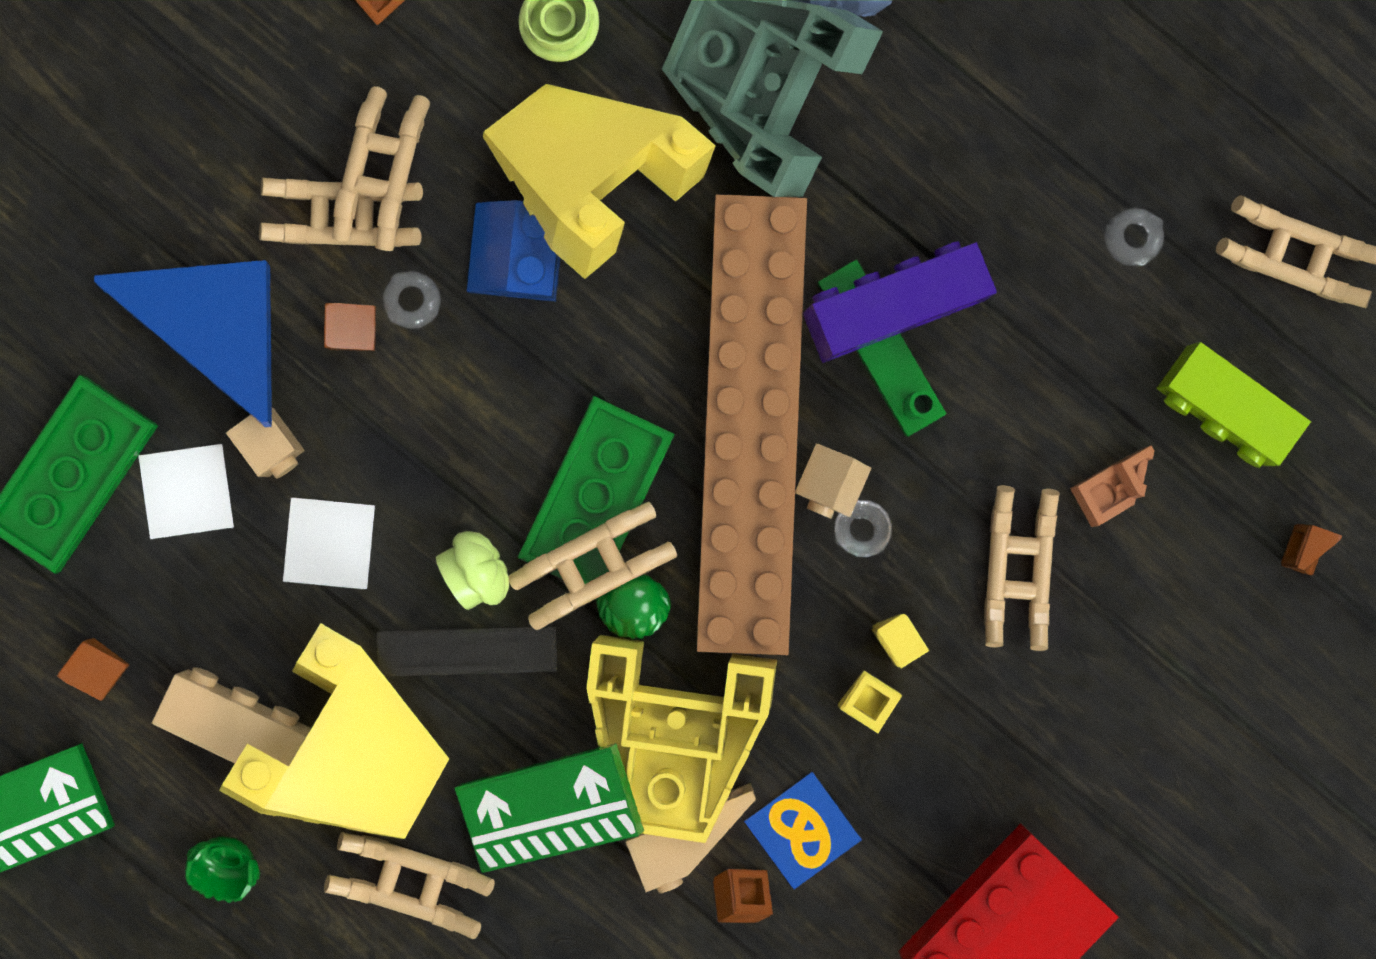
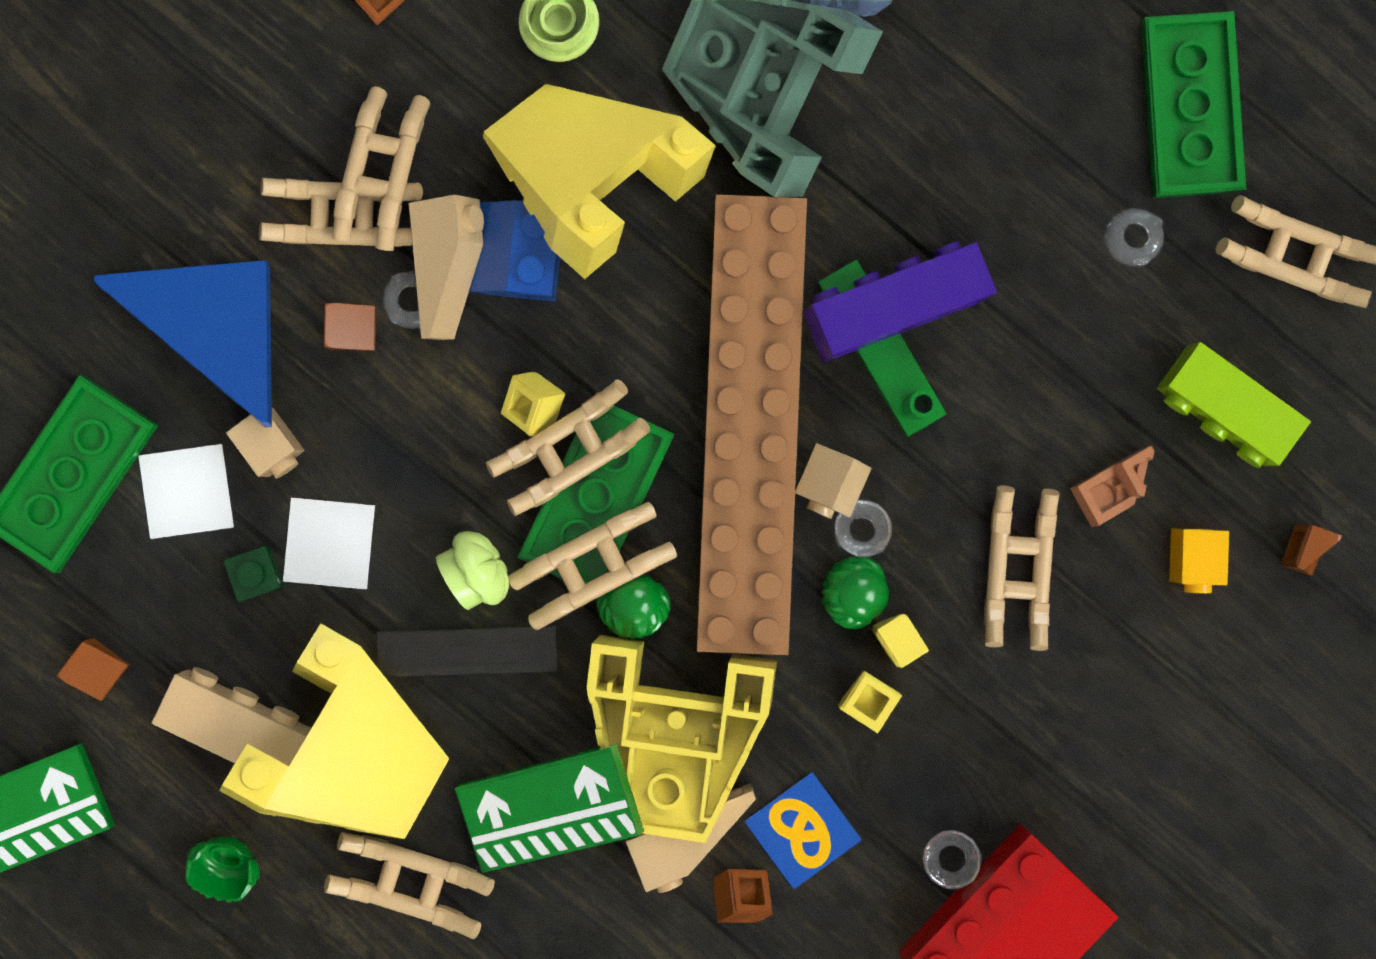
none -> dark green plate [223,545,284,603]
none -> tan slope [409,195,484,340]
none -> tan piece [486,379,650,516]
none -> light yellow slope [501,372,565,437]
none -> green hair [820,557,889,629]
none -> clear piece [923,830,983,890]
none -> green tile [1141,11,1246,198]
none -> yellow brick [1169,528,1229,593]

